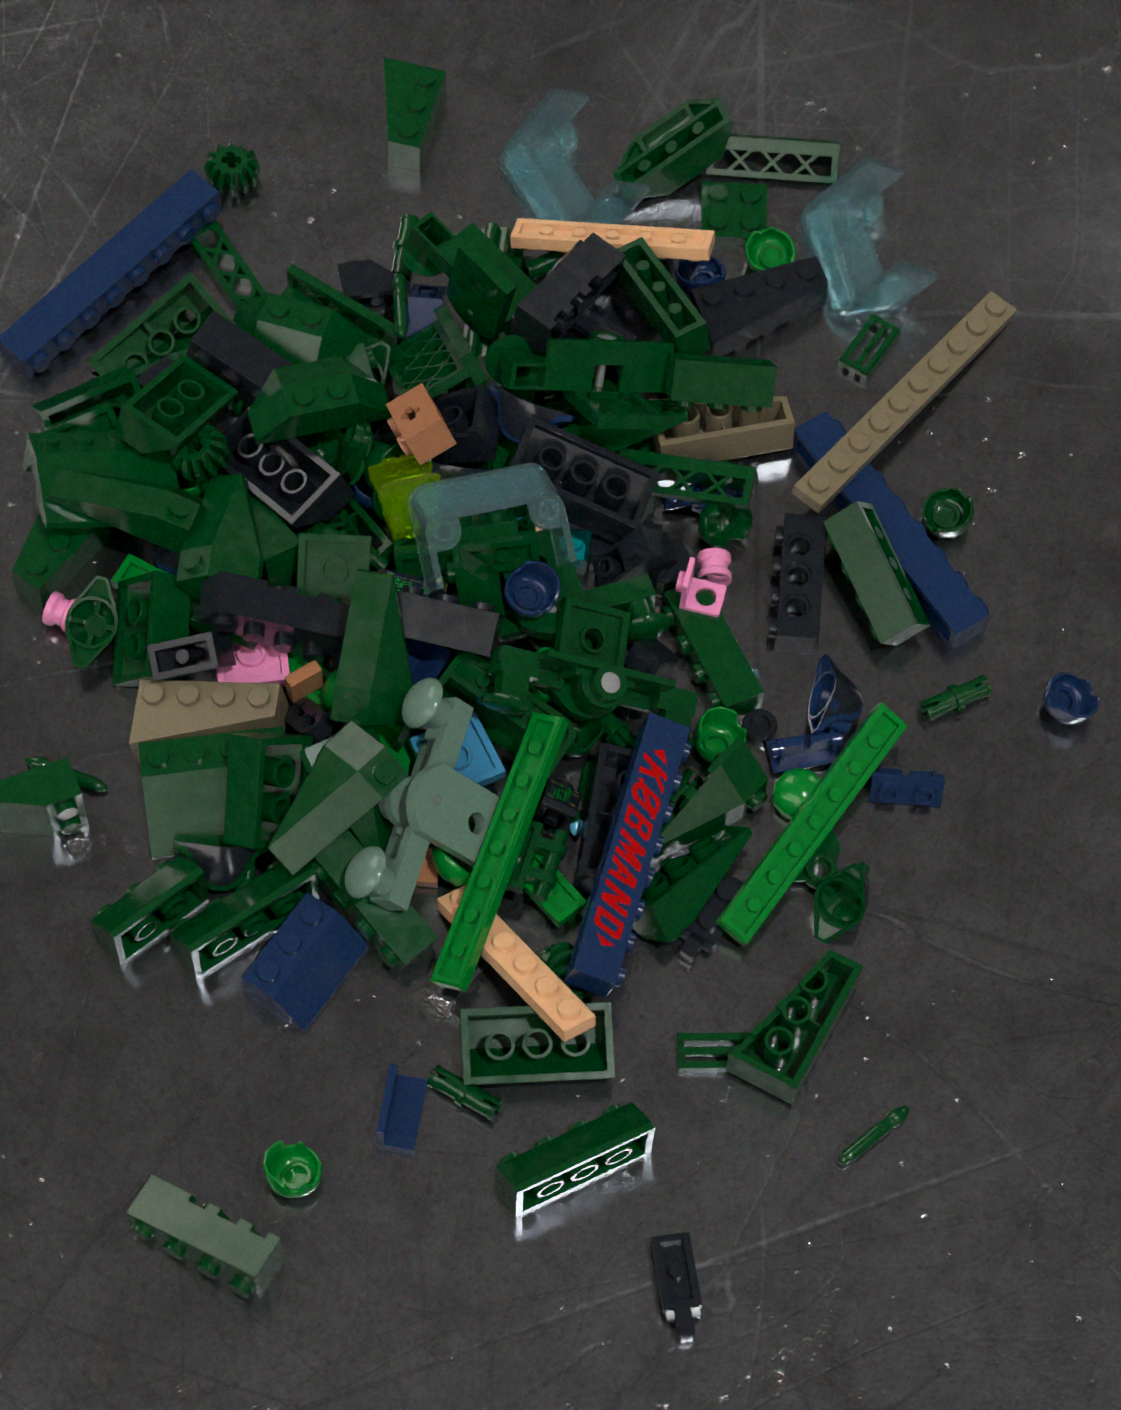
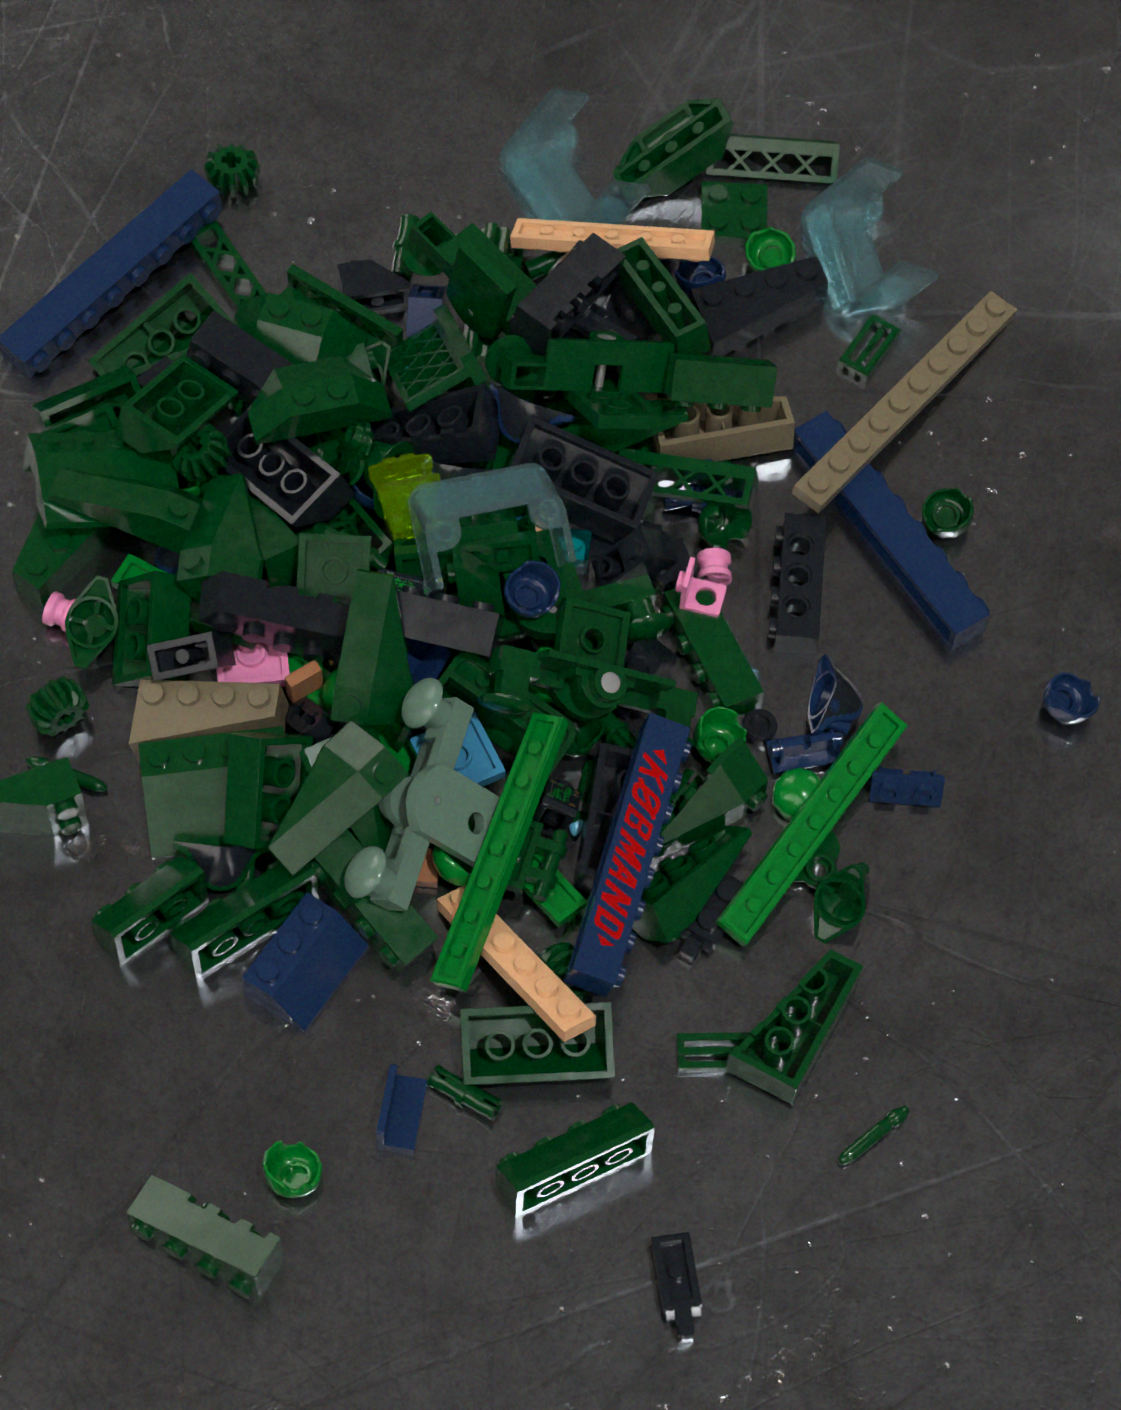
dark green wedge [383,57,446,172] -> none
nougat brick [386,383,457,465] -> none
dark green piece [392,272,408,338] -> none
dark green brick [823,501,930,646] -> none
dark green pin [919,675,992,722] -> none
none -> dark green gear [25,676,90,737]

